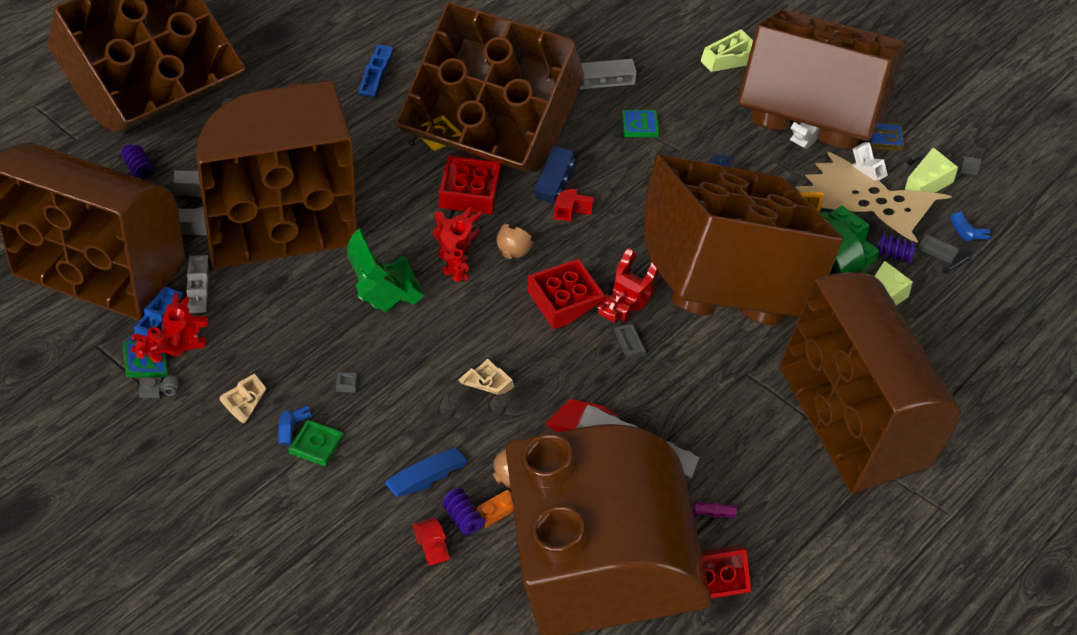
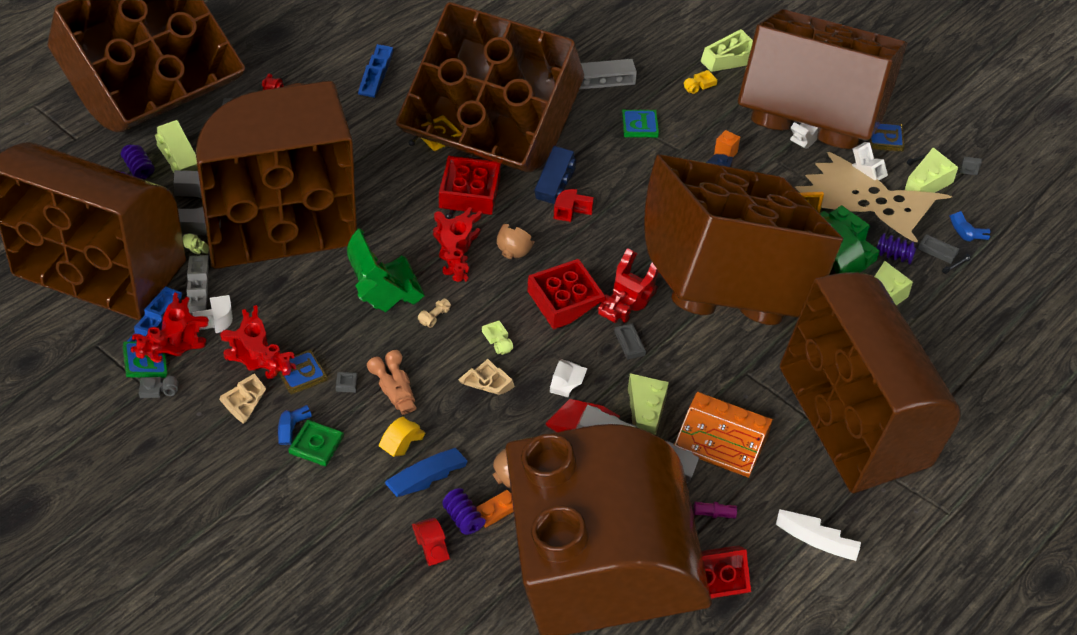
none -> yellowish green wedge [155,120,198,173]
none -> yellowish green plate [182,233,209,255]
none -> white brick [192,295,233,333]
none -> red animal [220,305,296,379]
none -> red brick [262,73,284,90]
none -> tile [278,349,327,394]
none -> nougat piece [367,350,416,415]
none -> yellow brick [379,417,425,457]
none -> tan bar [418,298,451,328]
none -> yellowish green plate [482,321,513,355]
none -> white slope [550,359,587,397]
none -> yellowish green wedge [628,374,669,435]
none -> orange slope [674,392,773,478]
none -> yellow plate [684,70,717,94]
none -> orange brick [714,130,740,157]
none -> white slope [776,509,861,561]

